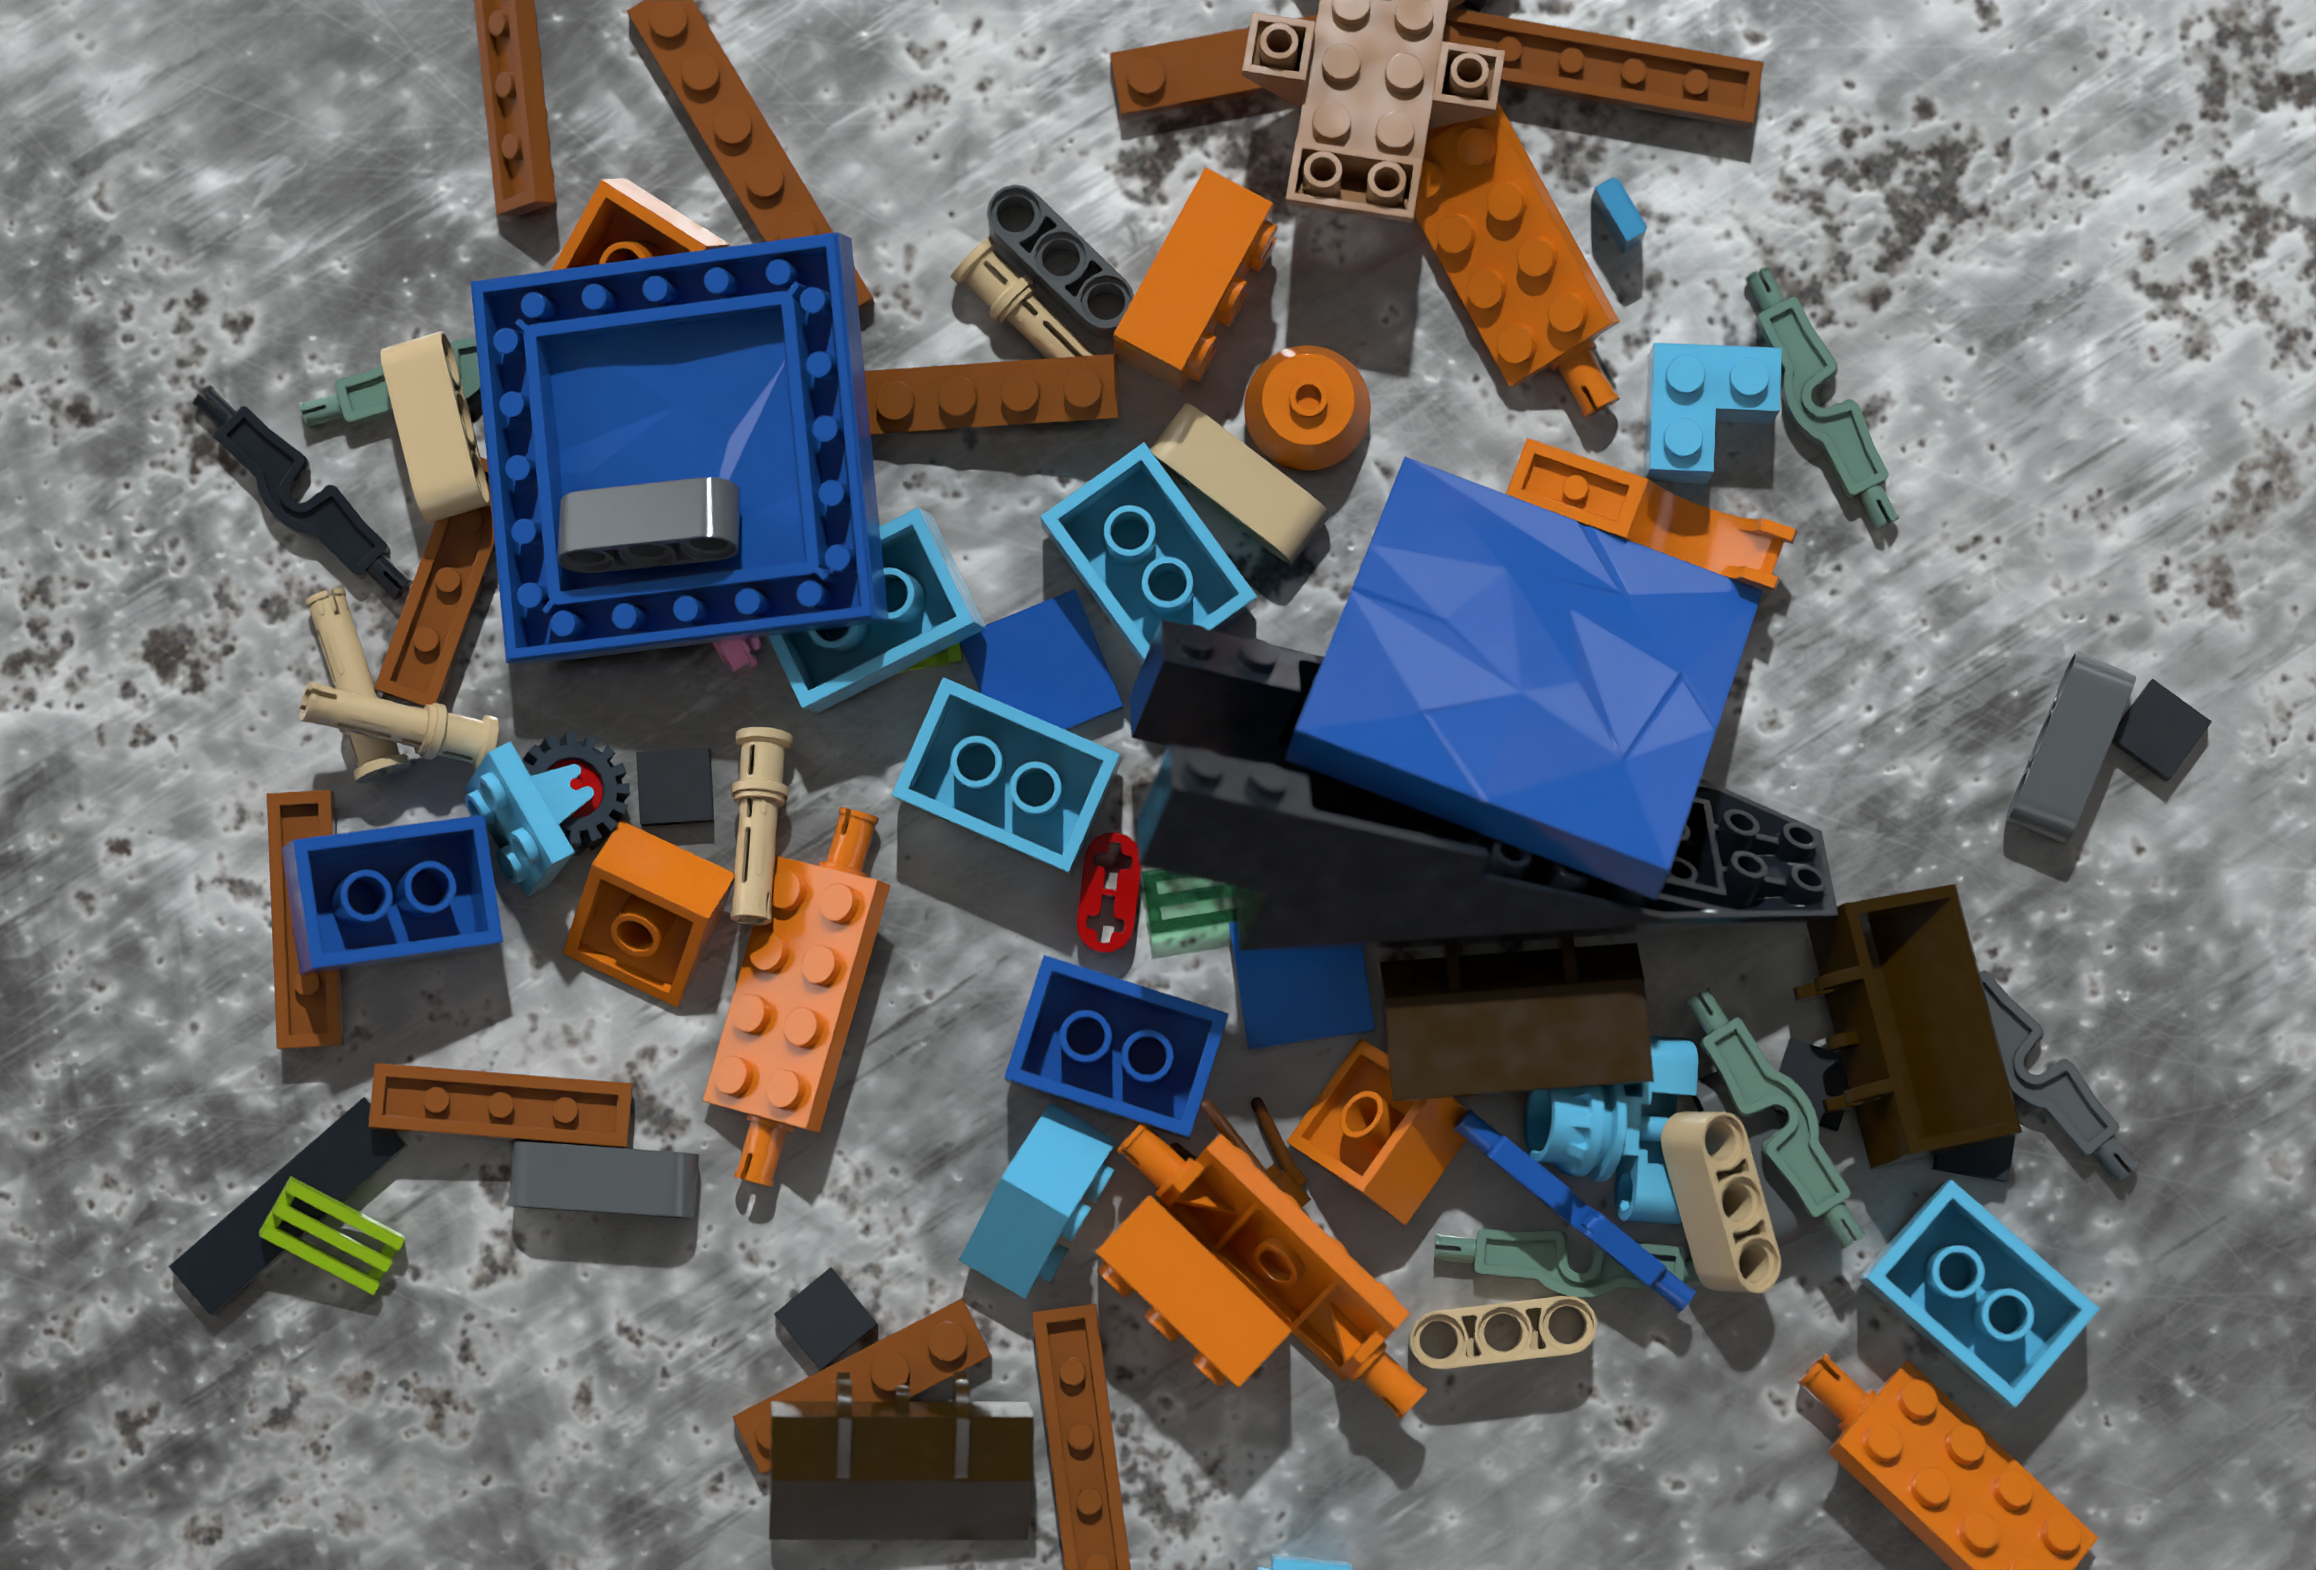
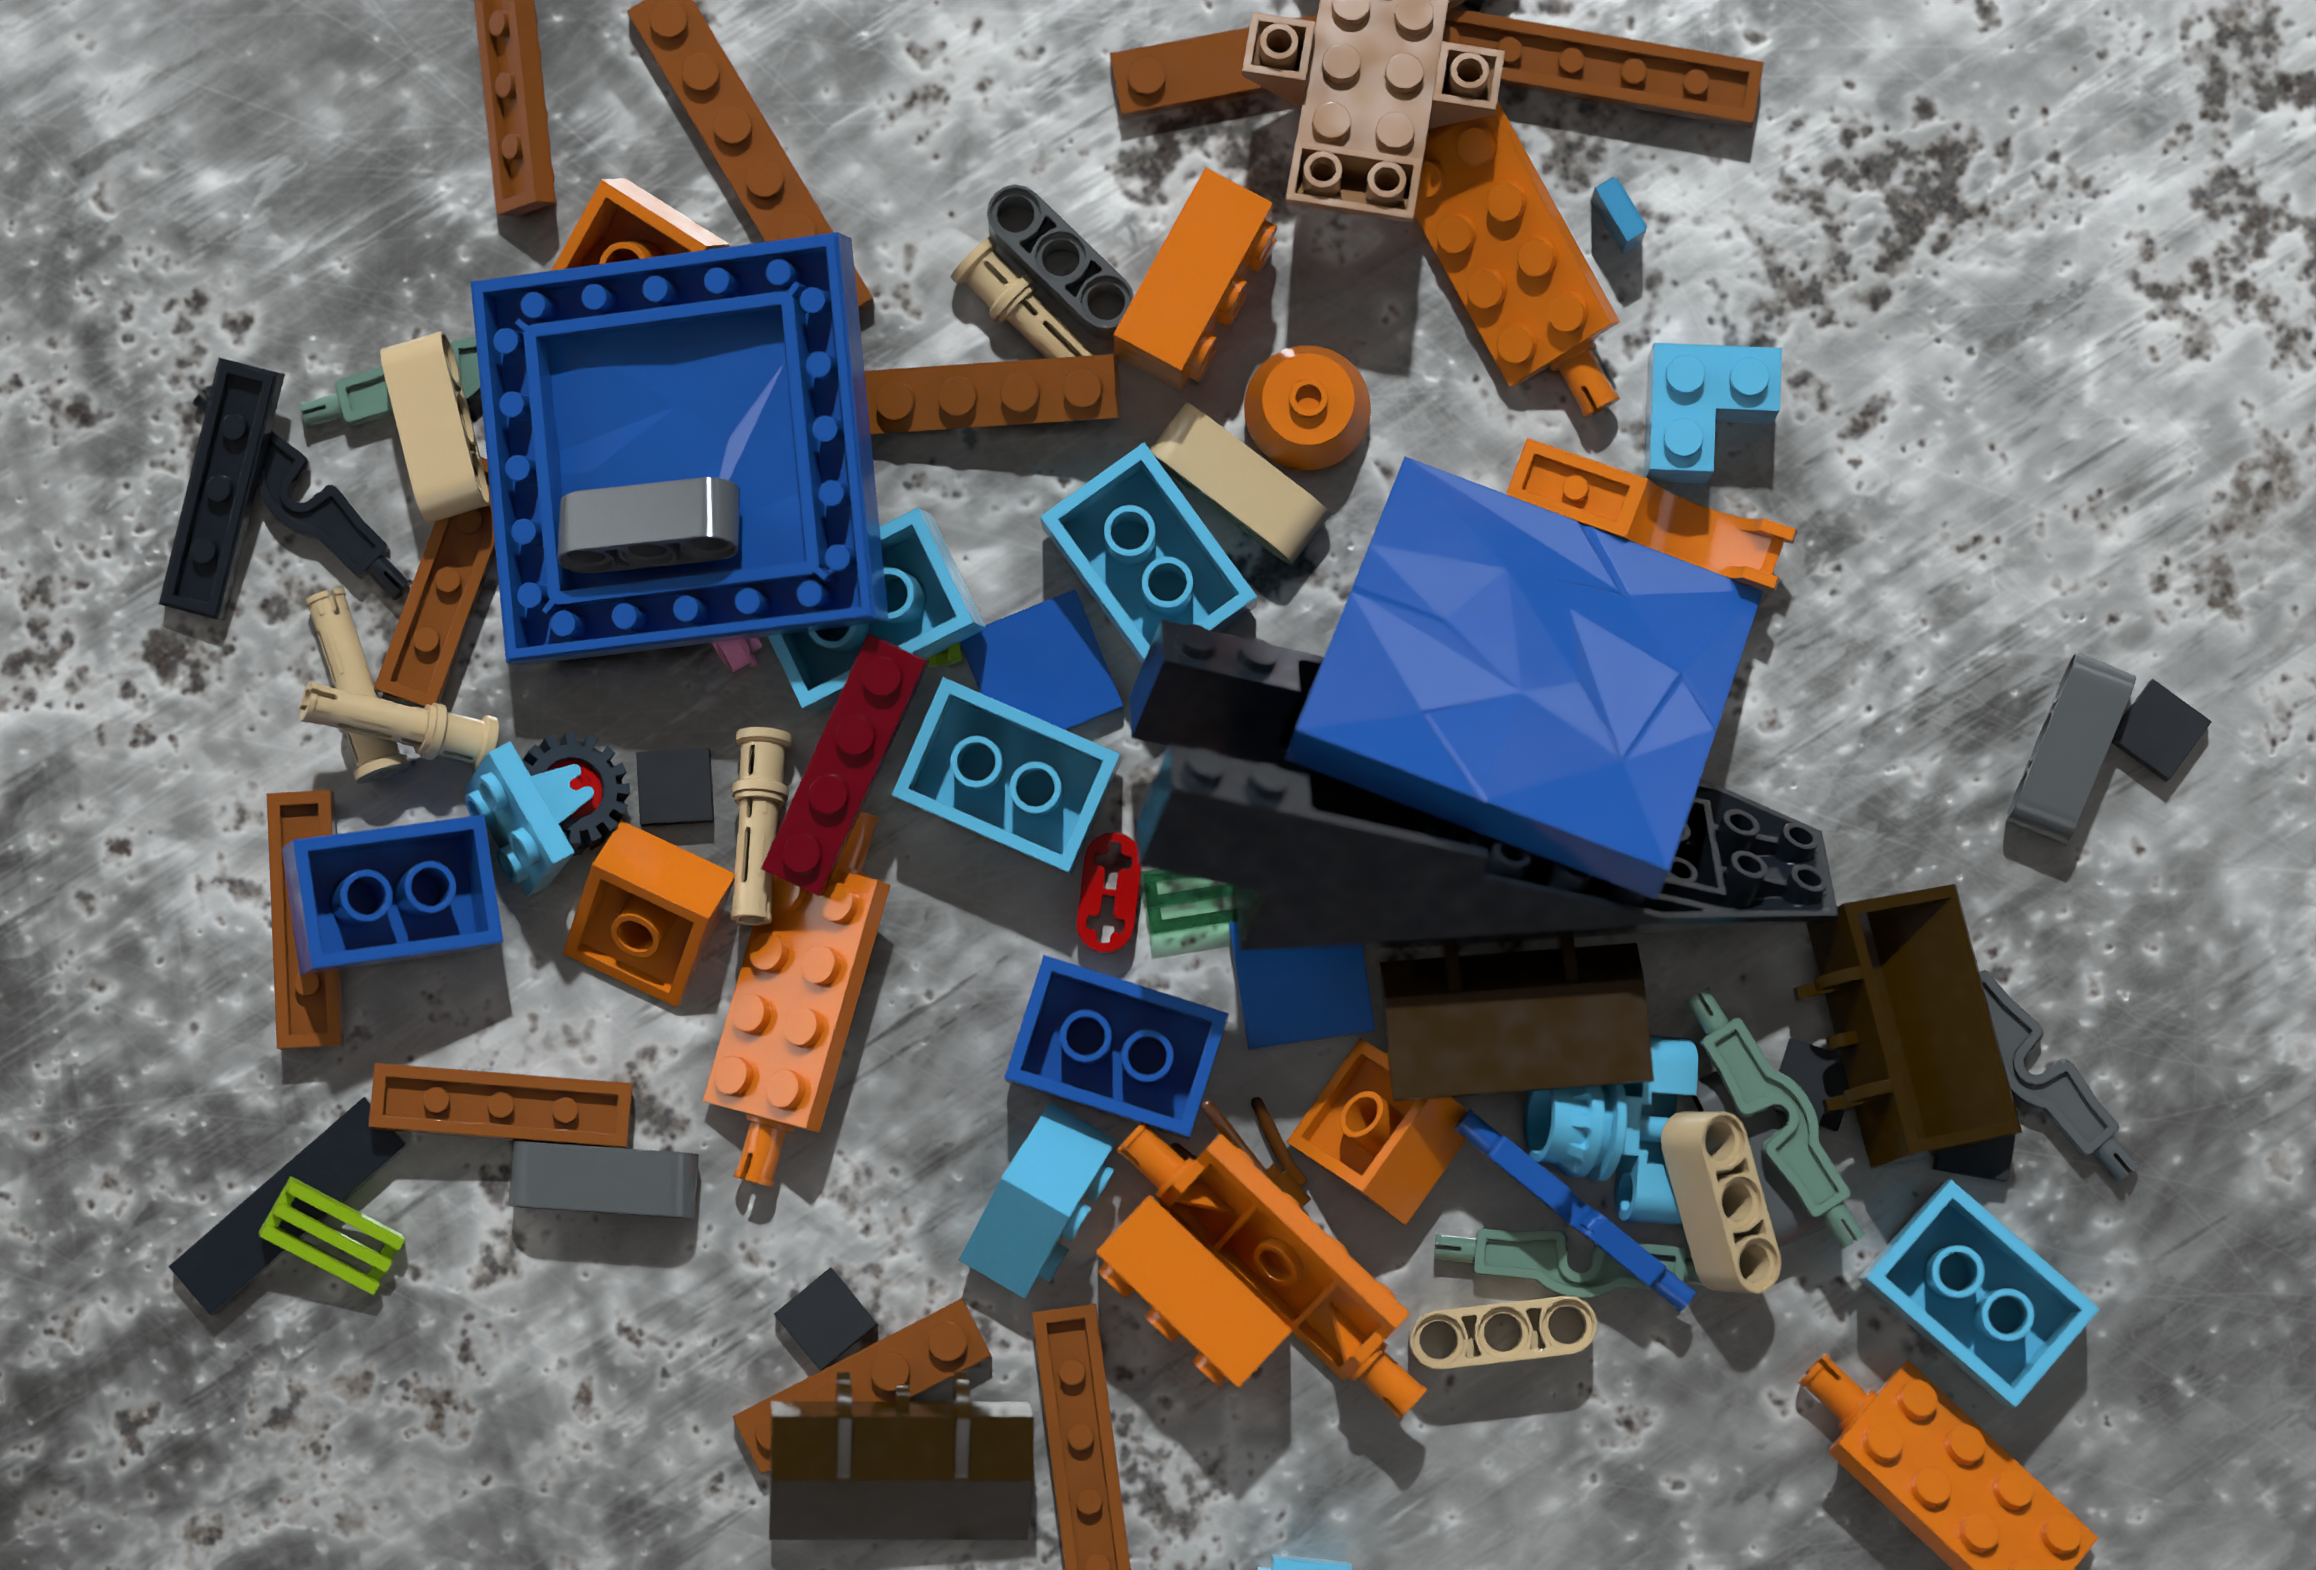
sand green piece [1745,266,1900,530] -> none
none -> black tile [159,358,285,620]
none -> dark red plate [761,634,930,896]

